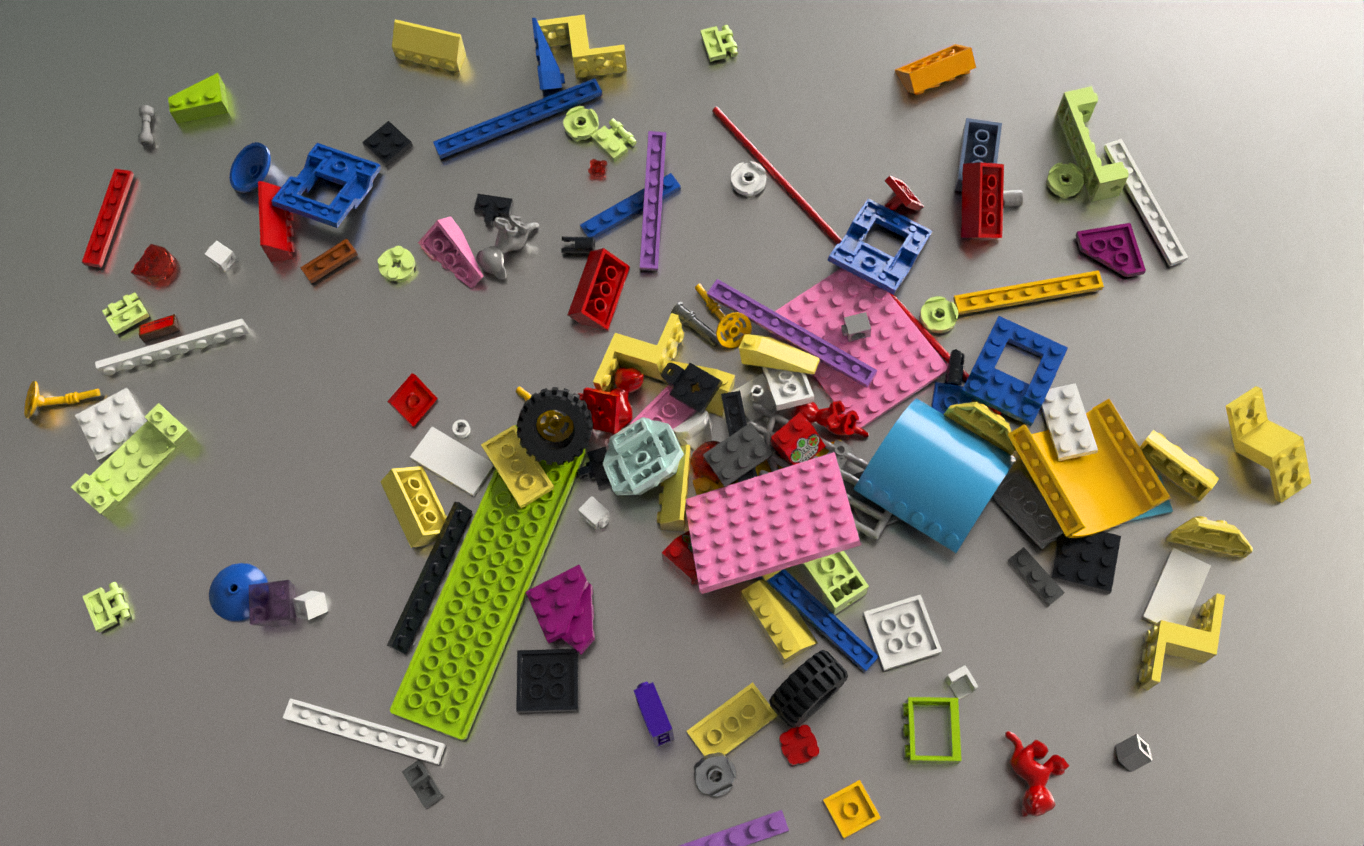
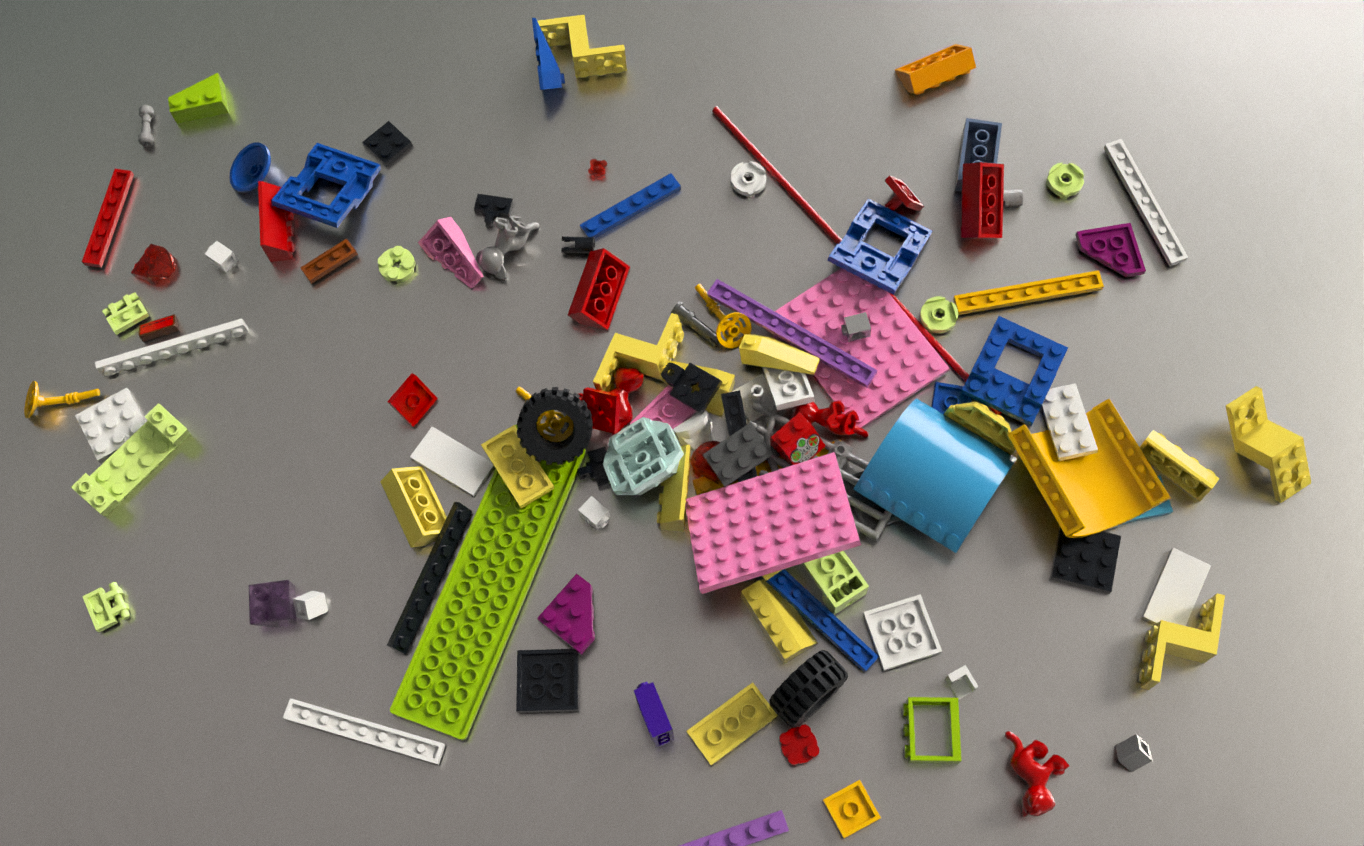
blue dish [209,563,269,622] -> none
light yellow slope [392,19,466,72] -> none
dark grey slope [402,759,444,809] -> none
blue plate [433,78,602,159] -> none
white bush [452,420,471,439] -> none
magenta plate [526,565,589,644] -> none
yellowish green plate [563,106,599,141] -> none
yellowish green plate [591,119,637,162] -> none
medium lavender plate [639,131,666,271] -> none
red slope [662,531,698,585] -> none
dark grey plate [694,752,736,797] -> none
yellowish green plate [700,25,738,62] -> none
black hinge [944,349,965,386] -> none
light grey tile [992,469,1064,549] -> none
dark grey plate [1008,547,1065,607] -> none
yellowish green plate [1056,86,1129,202] -> none
light yellow wedge [1165,516,1253,558] -> none

